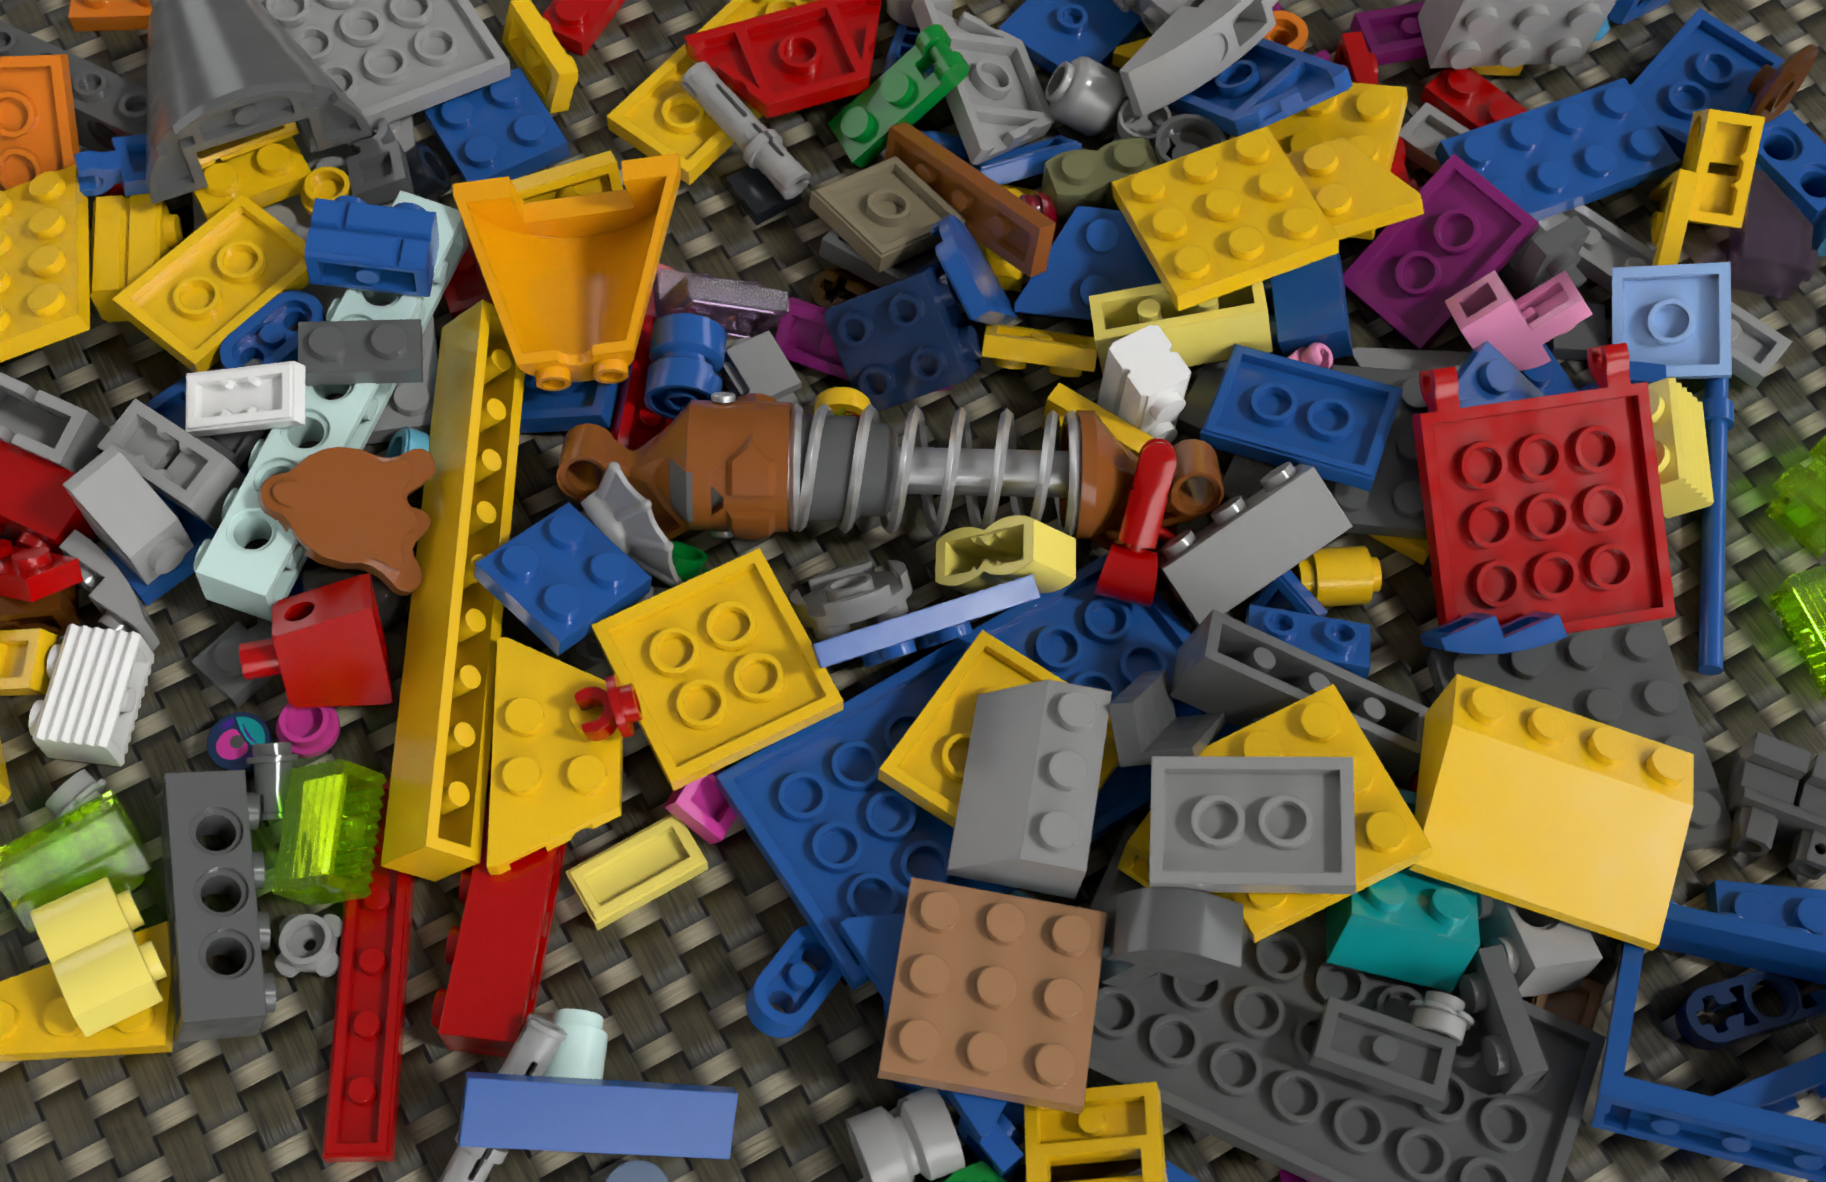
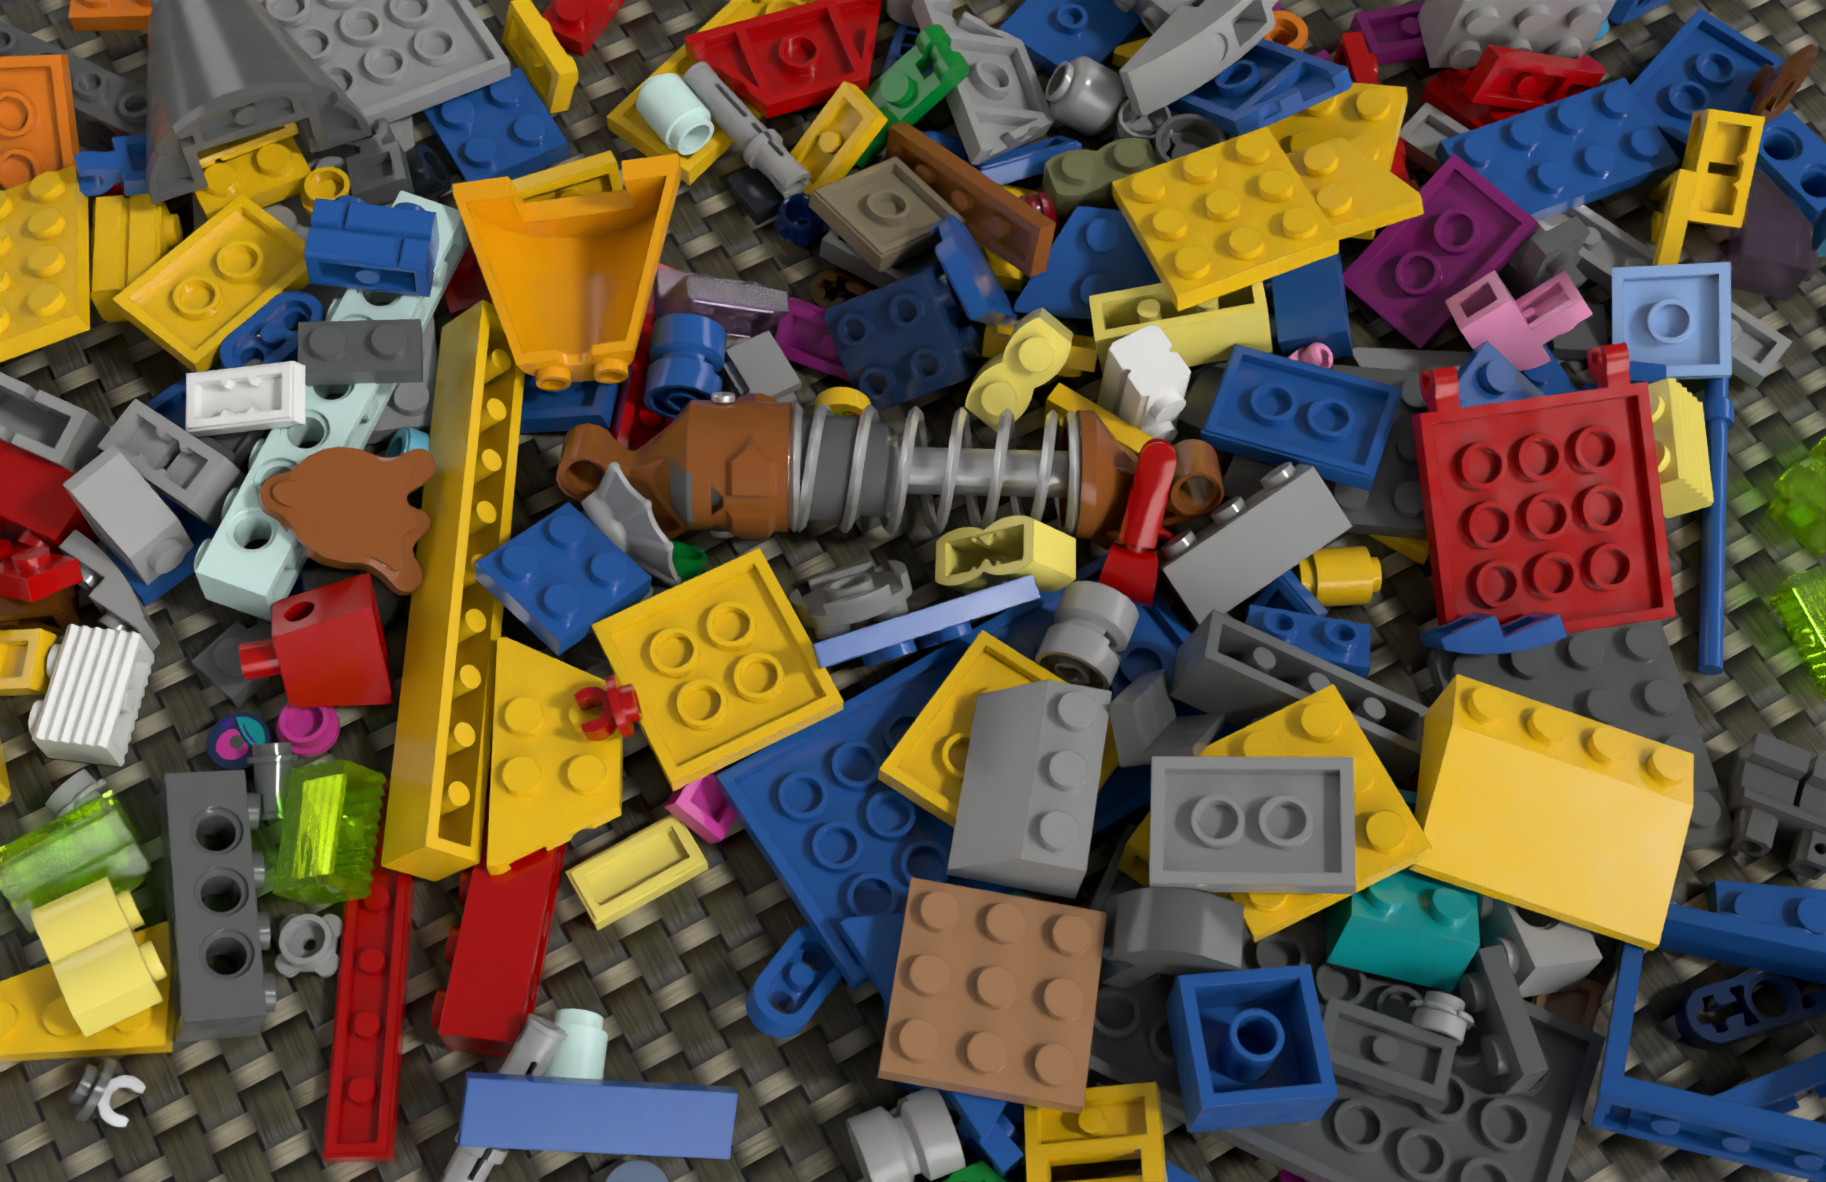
none -> dark grey plate [67,1057,146,1128]
none -> light aqua brick [636,73,714,155]
none -> clear blue plate [775,193,829,246]
none -> yellow plate [790,81,888,199]
none -> light yellow brick [965,307,1073,432]
none -> light grey wheel [1034,581,1140,691]
none -> blue brick [1165,964,1338,1133]
none -> red plate [1462,44,1606,111]

